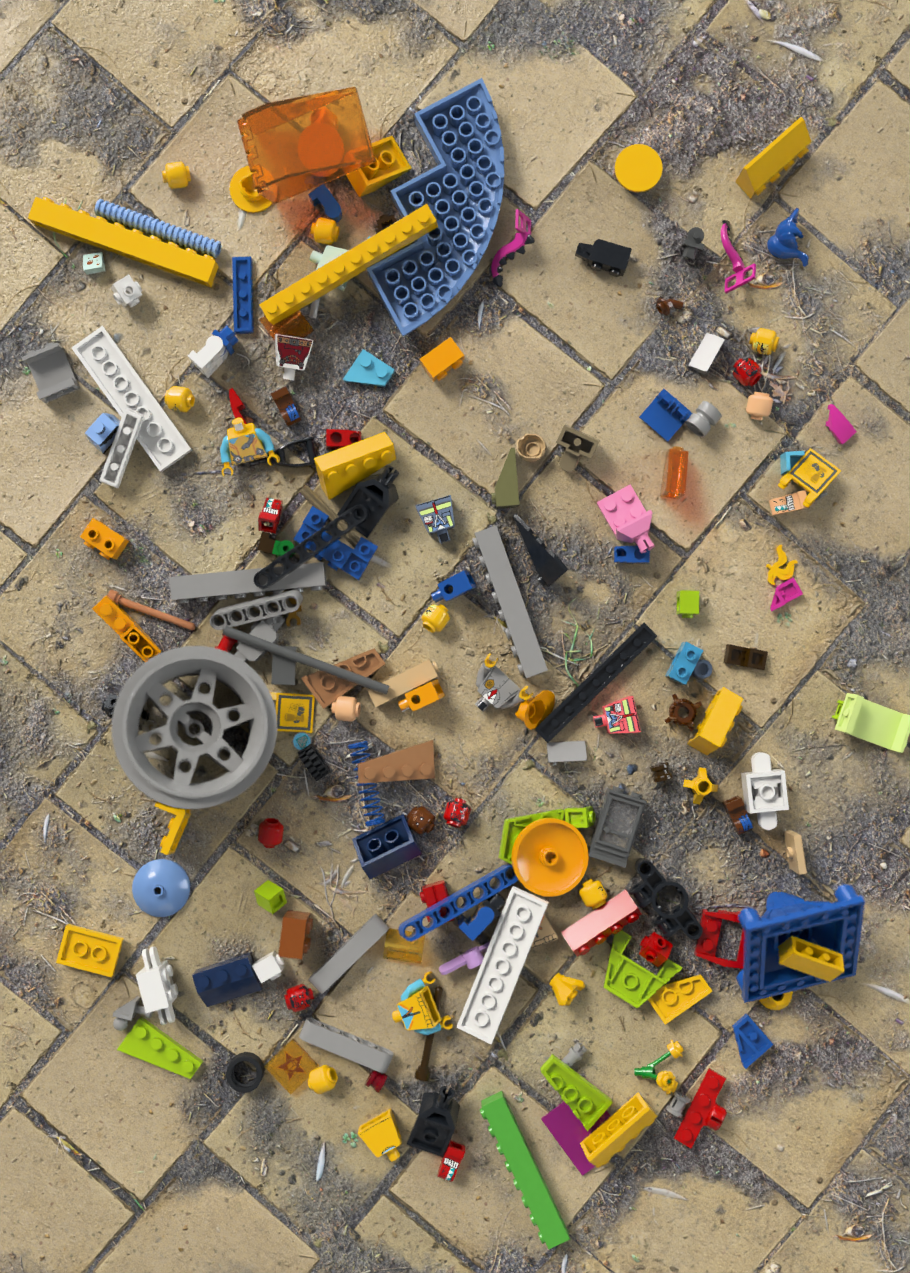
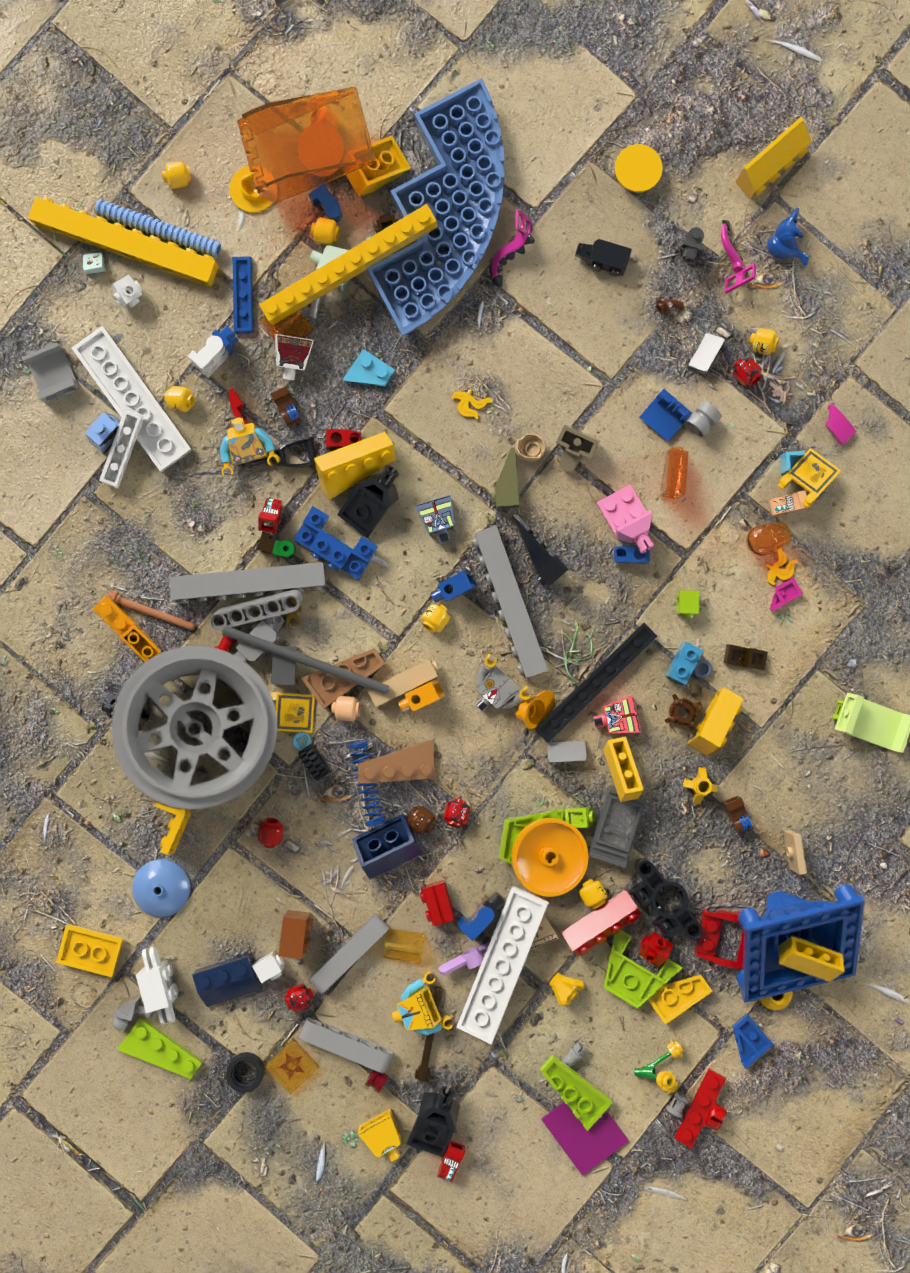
light orange brick [80,518,129,560] -> none
black beam [254,505,368,589] -> none
lime panel [254,880,287,914] -> none
dark tan axle [300,485,360,548] -> none
yellow head [308,1065,338,1094] -> none
blue beam [398,864,518,941] -> none
light orange brick [420,337,464,382] -> none
bright green brick [480,1091,570,1249] -> none
yellow slope [580,1092,657,1168] -> none
dark brown wheel [650,762,673,783] -> none
white brick [741,752,789,830] -> none
light nougat head [746,392,773,420] -> none
none -> yellow piece [452,389,492,420]
none -> yellow brick [603,737,644,802]
none -> clear orange helmet [746,522,791,556]

